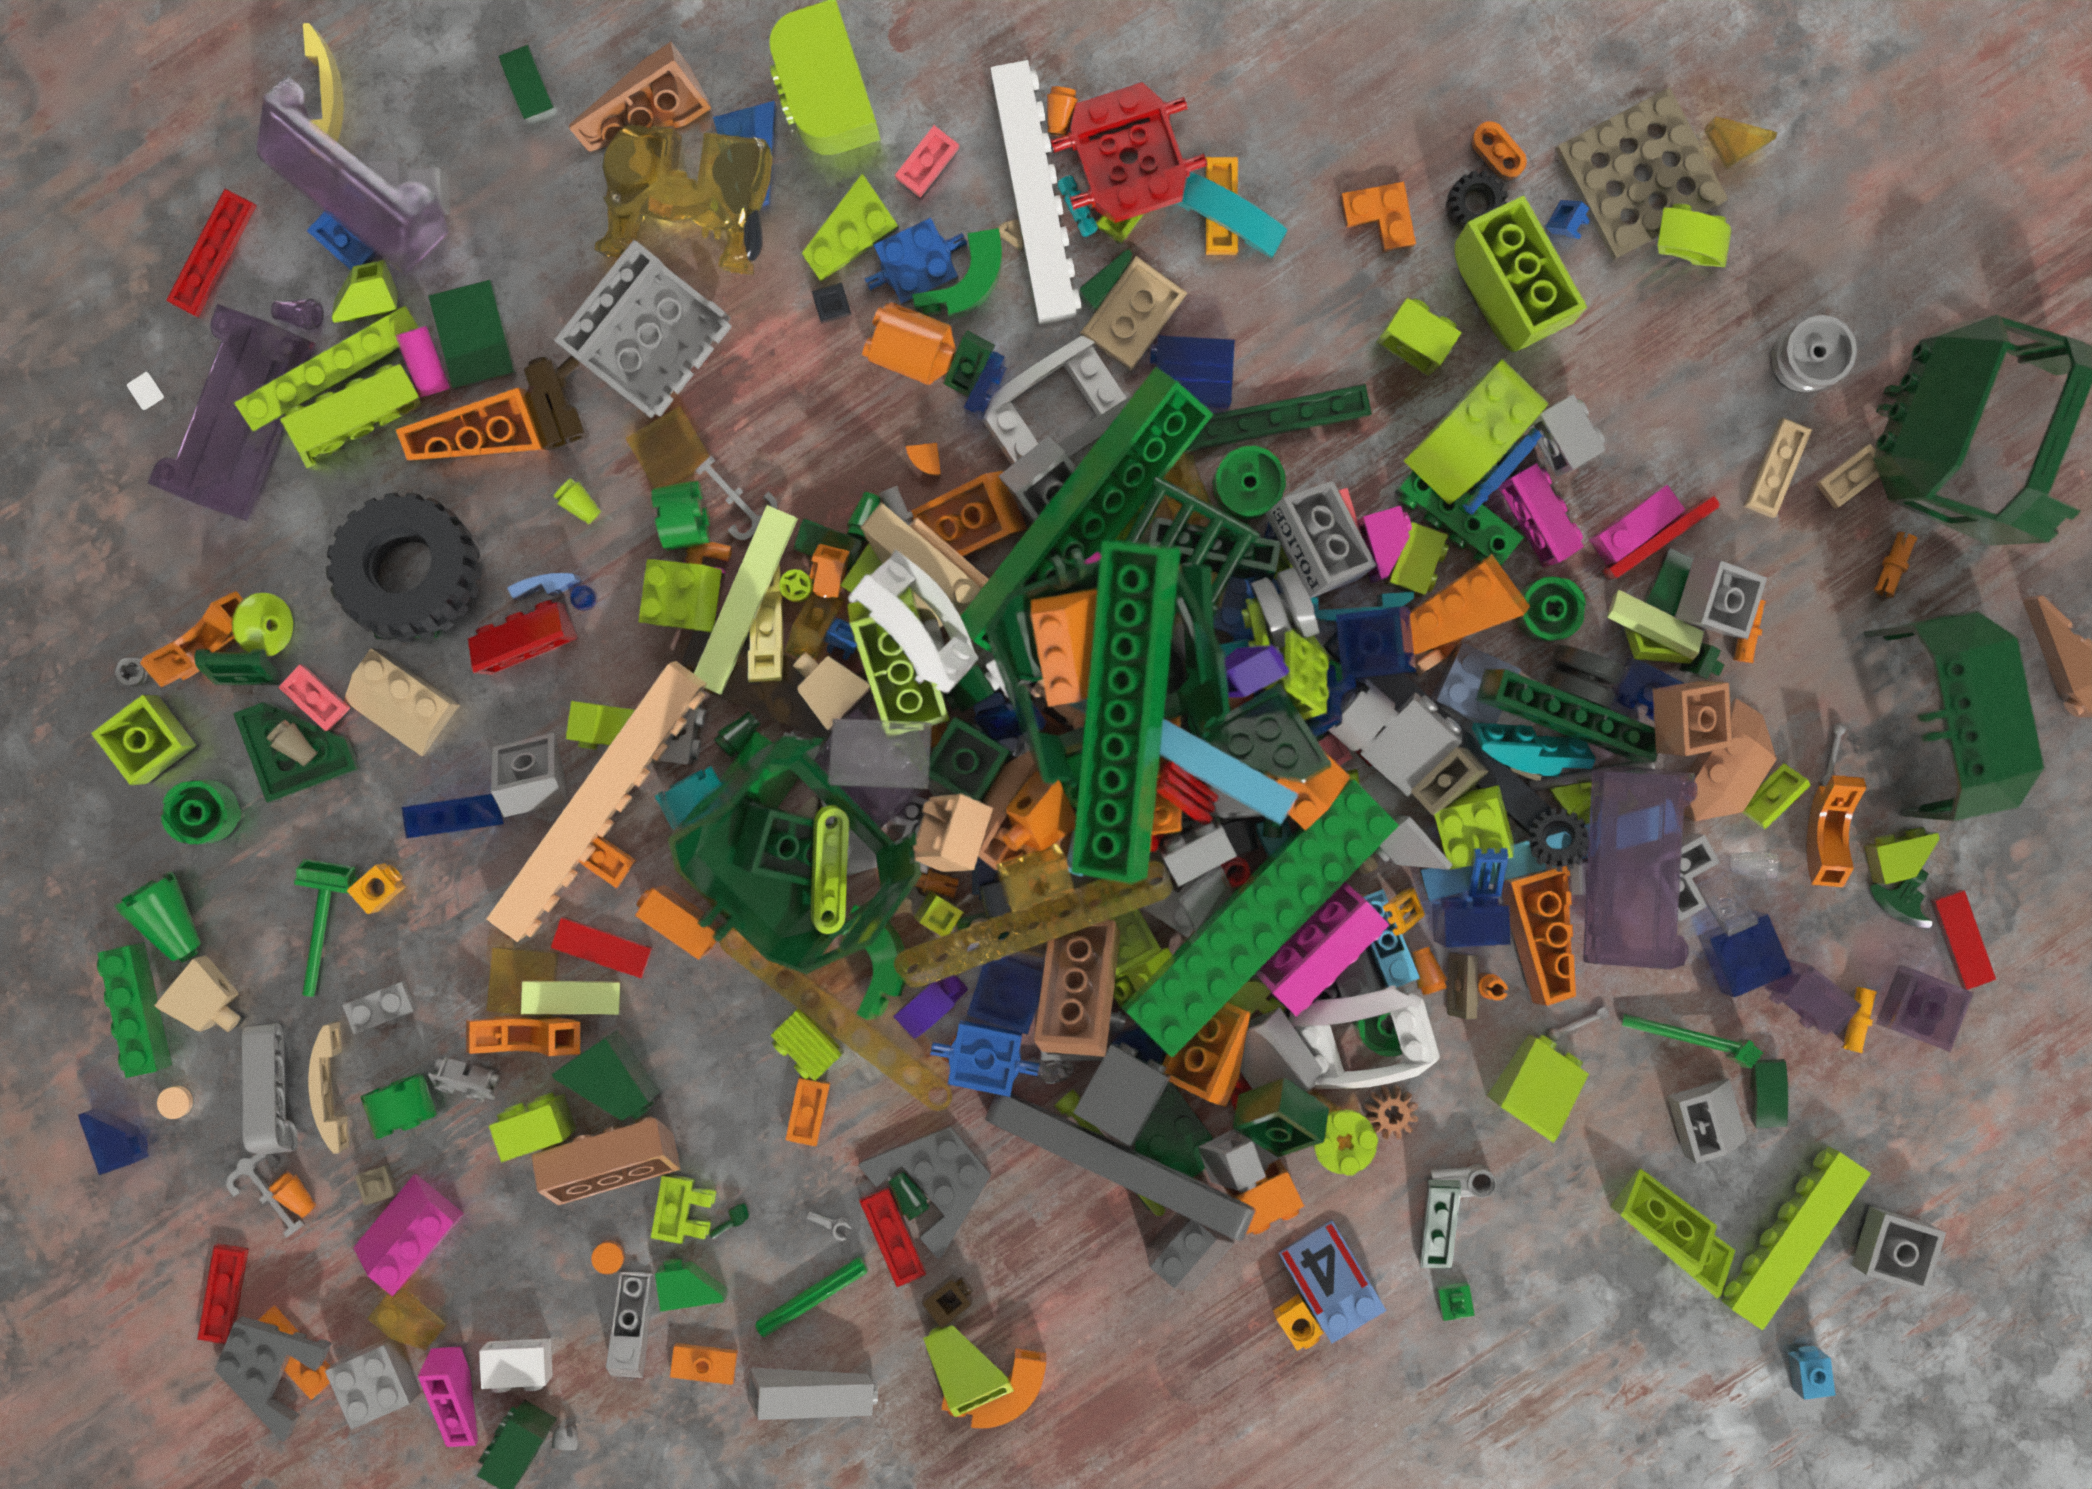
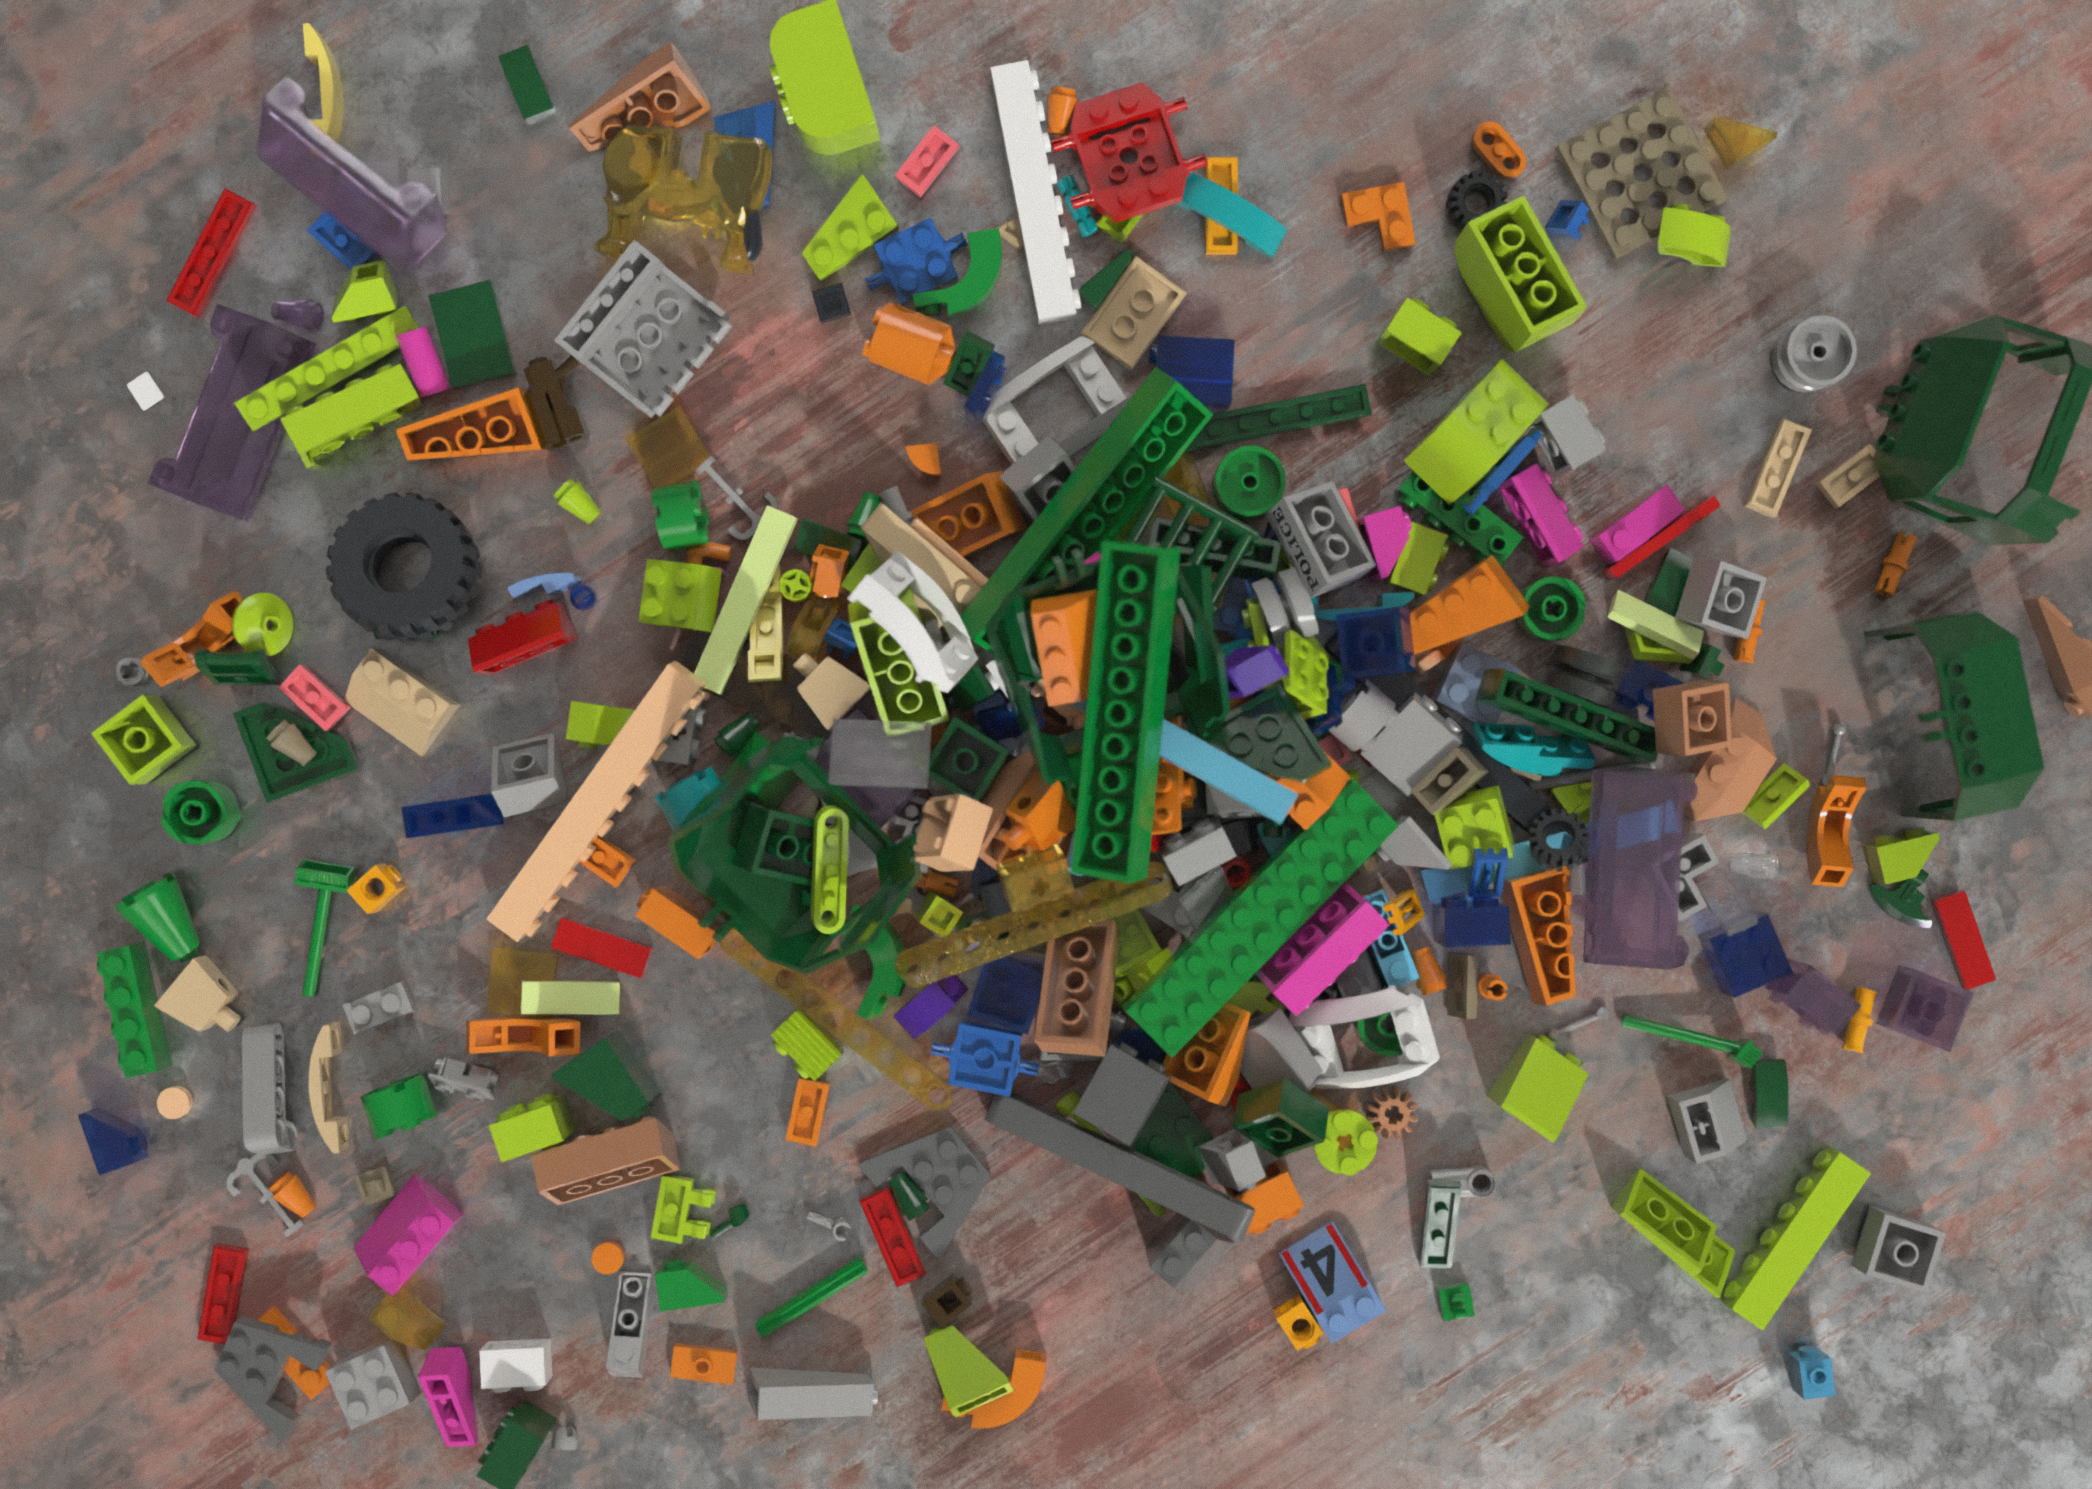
red tile [1157,761,1219,825] -> none

